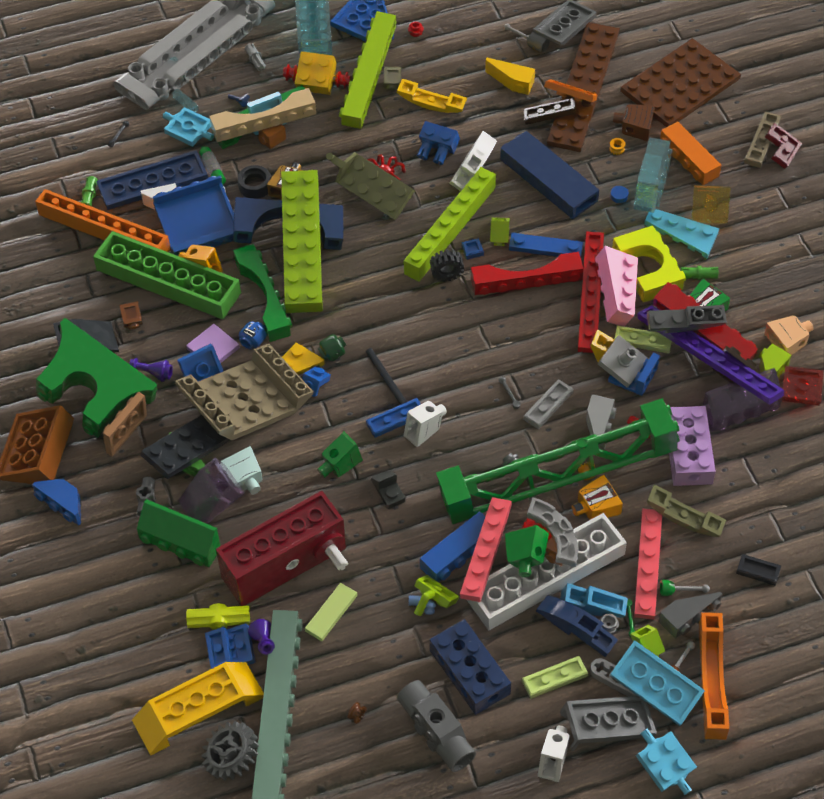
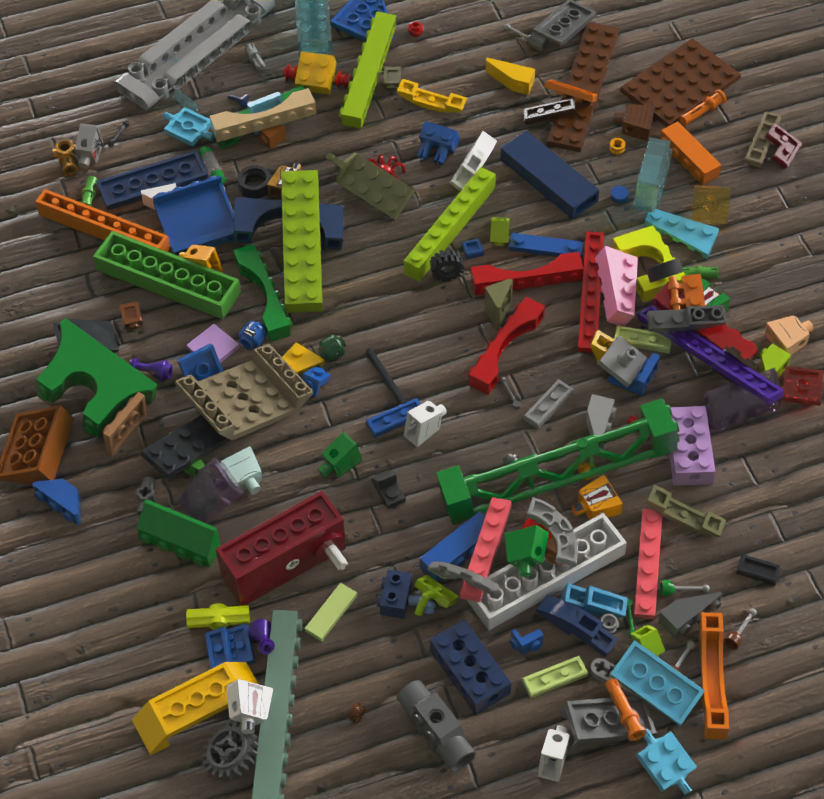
none -> pearl gold connector [53,140,78,176]
none -> light grey torso [75,123,104,169]
none -> white torso [227,679,273,734]
none -> dark blue brick [377,570,412,619]
none -> light grey tile [427,561,498,594]
none -> red arch [468,297,545,395]
none -> olive slope [485,279,513,330]
none -> blue bracket [510,629,544,656]
none -> orange pin [605,678,647,741]
none -> black tyre [646,258,683,283]
none -> orange plate [668,274,705,310]
none -> orange pin [679,90,727,126]
none -> reddish brown hinge [723,608,757,650]

